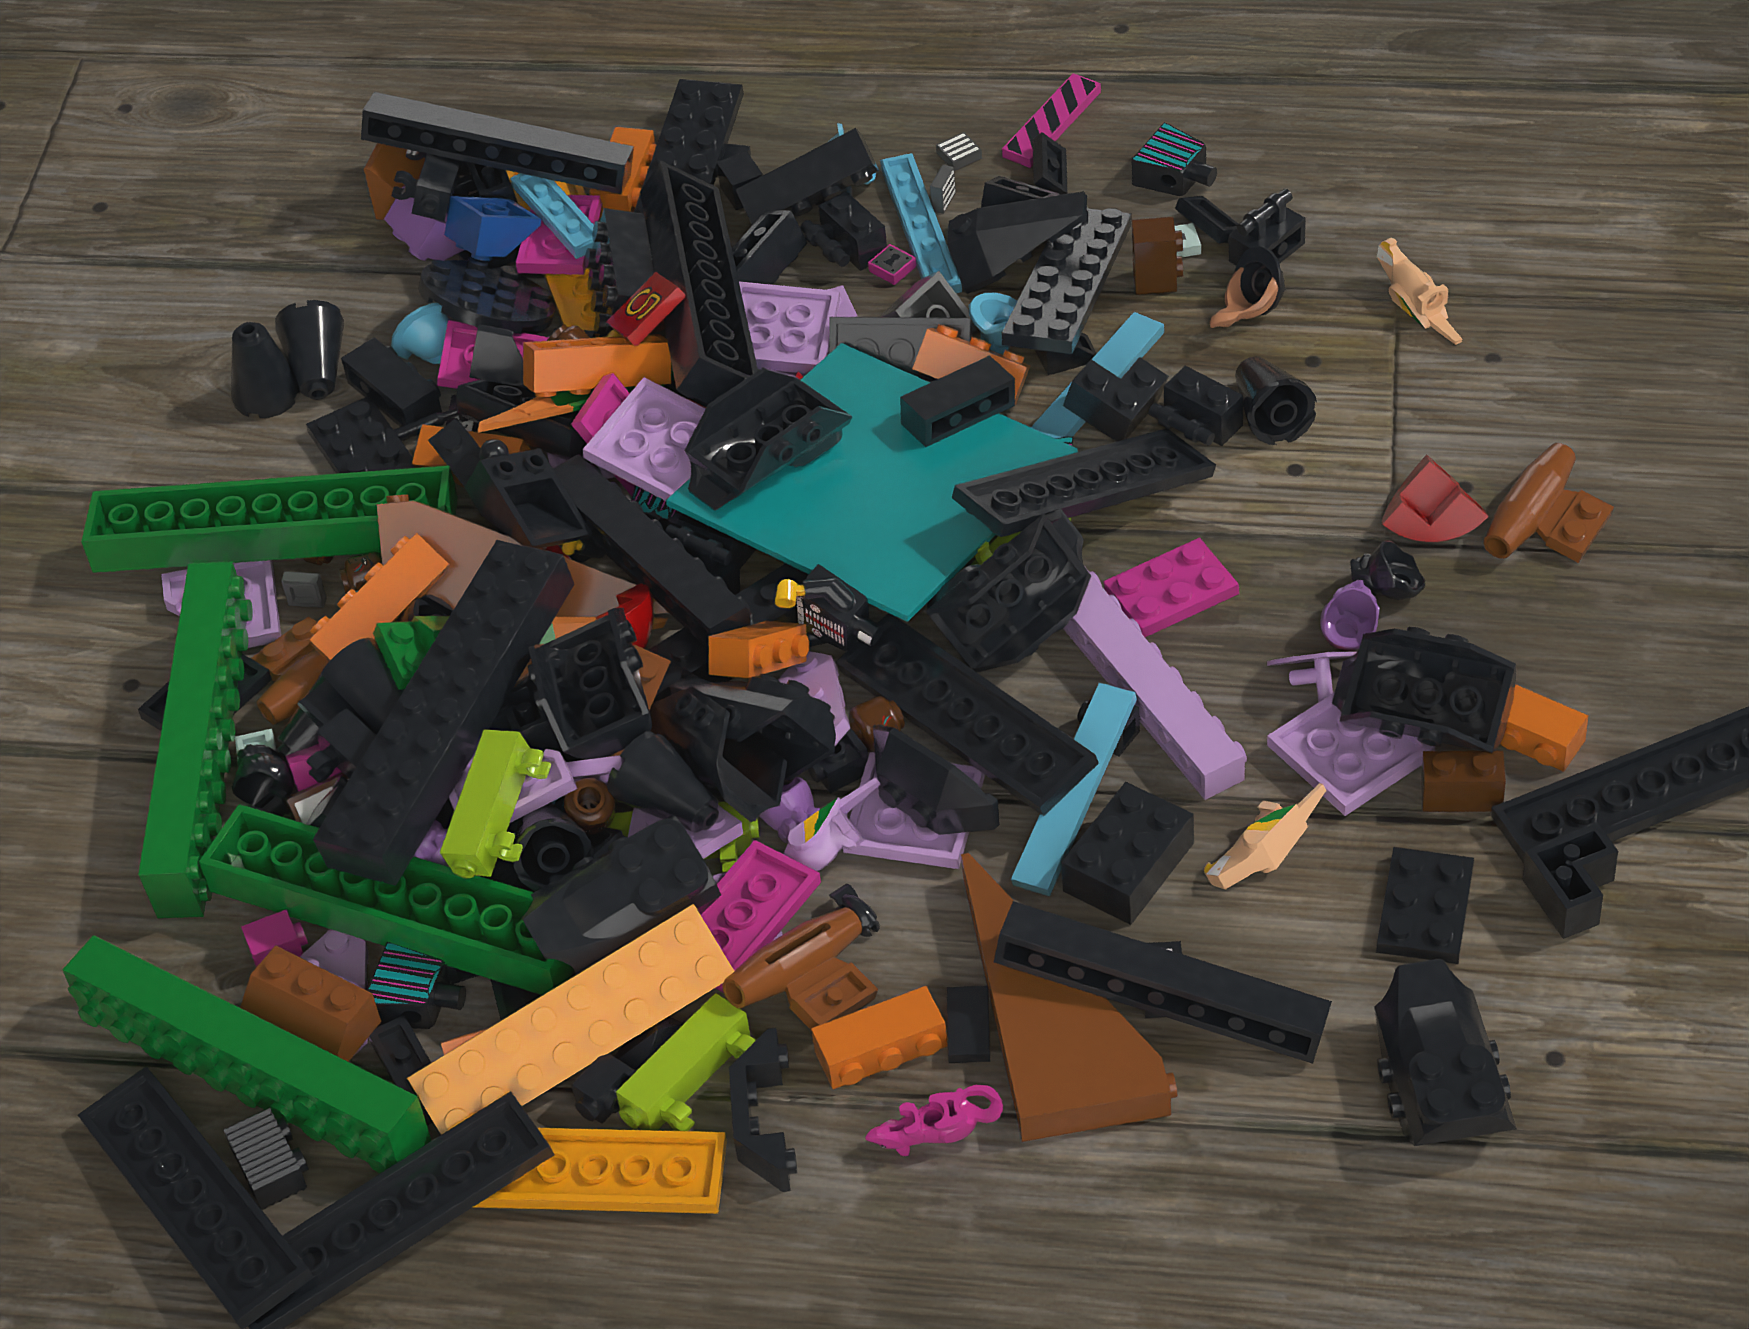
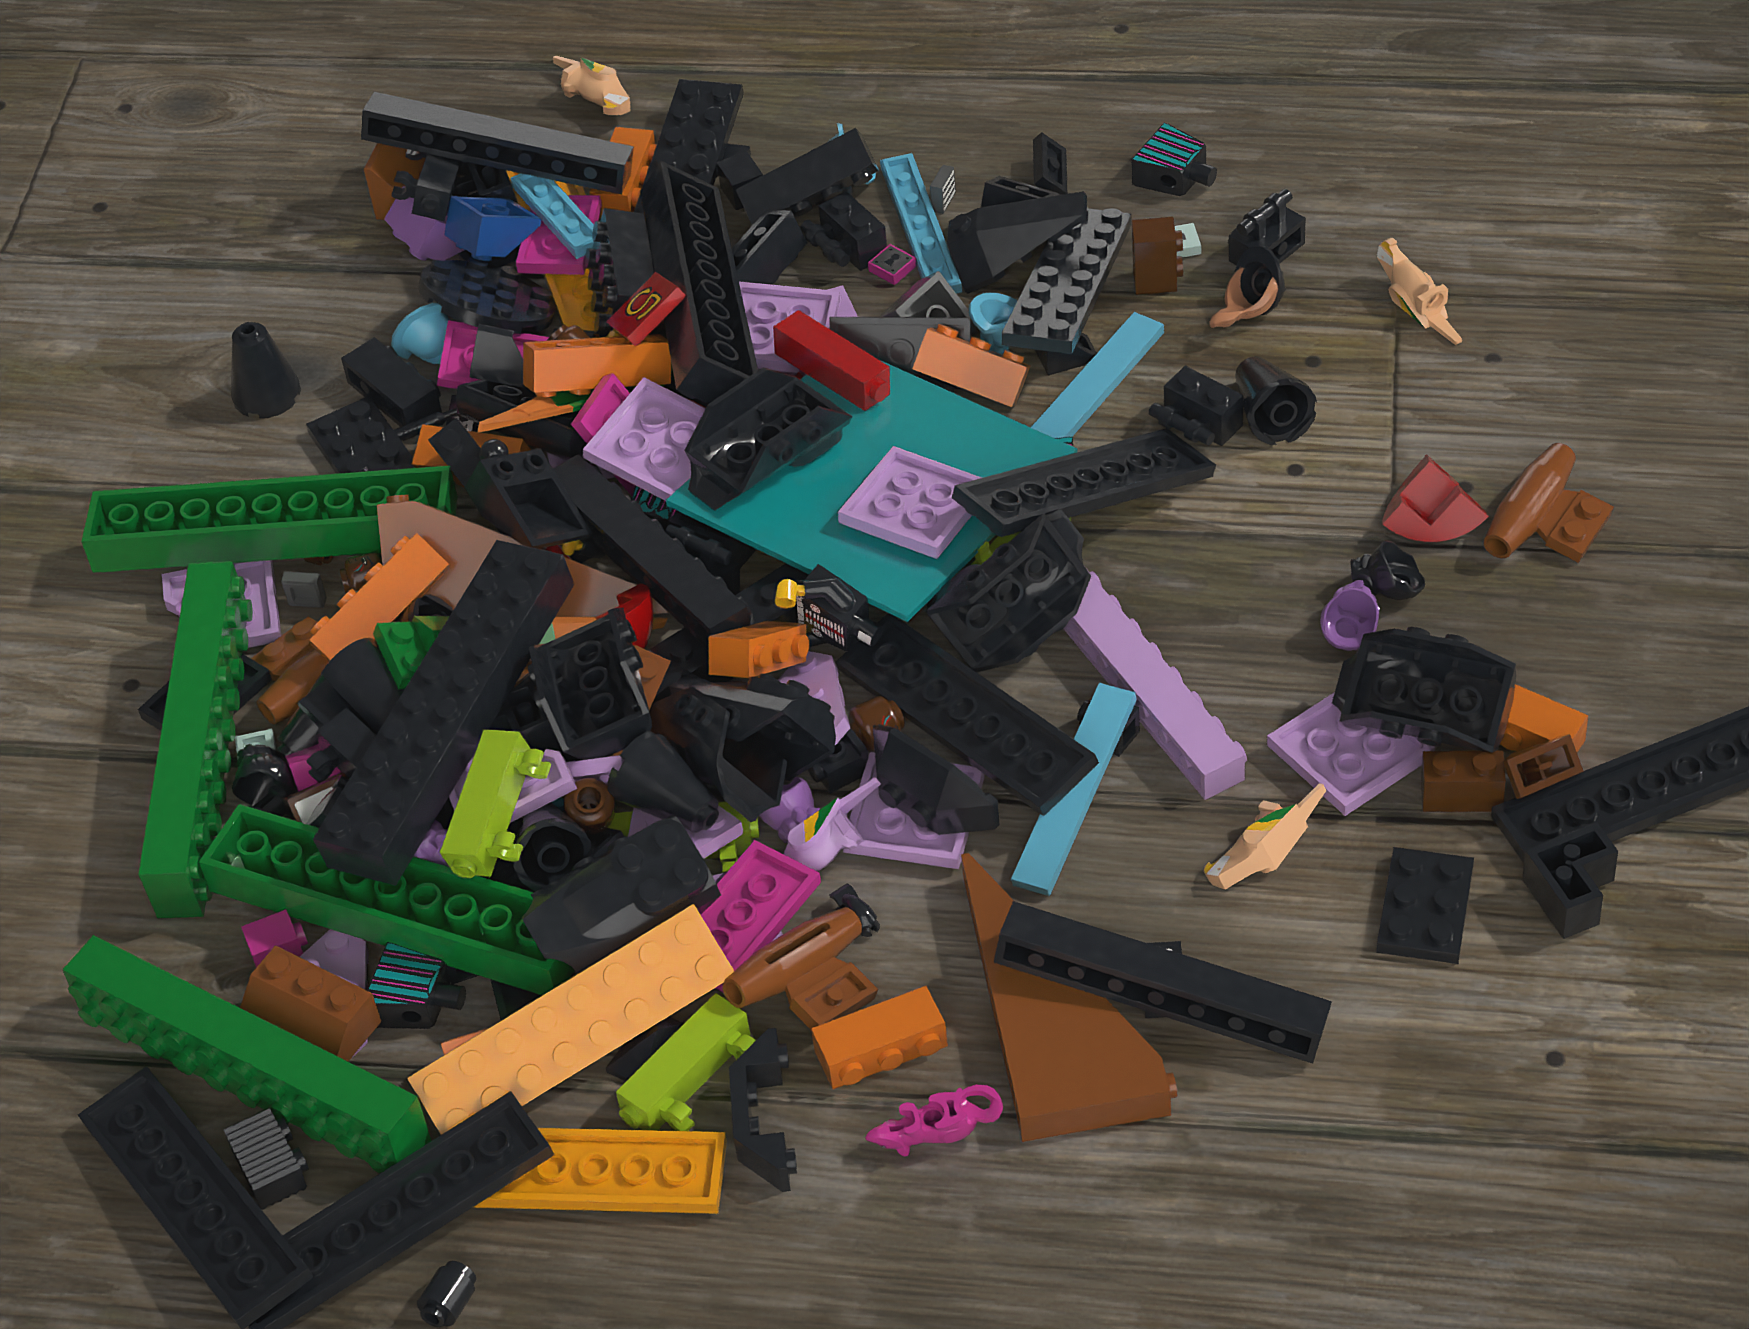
black cone [275,300,344,400] -> none
black plate [369,1015,434,1125] -> none
black brick [572,1053,636,1124] -> none
black brick [900,355,1015,447] -> none
dark grey tile [936,132,982,171] -> none
black tile [947,985,990,1063] -> none
dark pink tile [1002,73,1101,168] -> none
black brick [1061,781,1194,925] -> none
black brick [1063,357,1169,442] -> none
dark pink plate [1104,537,1239,637] -> none
black tile [1175,196,1239,244] -> none
lavender shield [1267,652,1357,702] -> none
black slope [1374,959,1517,1146] -> none
none -> black brick [417,1261,476,1327]
none -> light nougat animal [553,56,631,115]
none -> red brick [773,310,890,411]
none -> lavender plate [838,446,982,559]
none -> reddish brown slope [1503,734,1584,799]

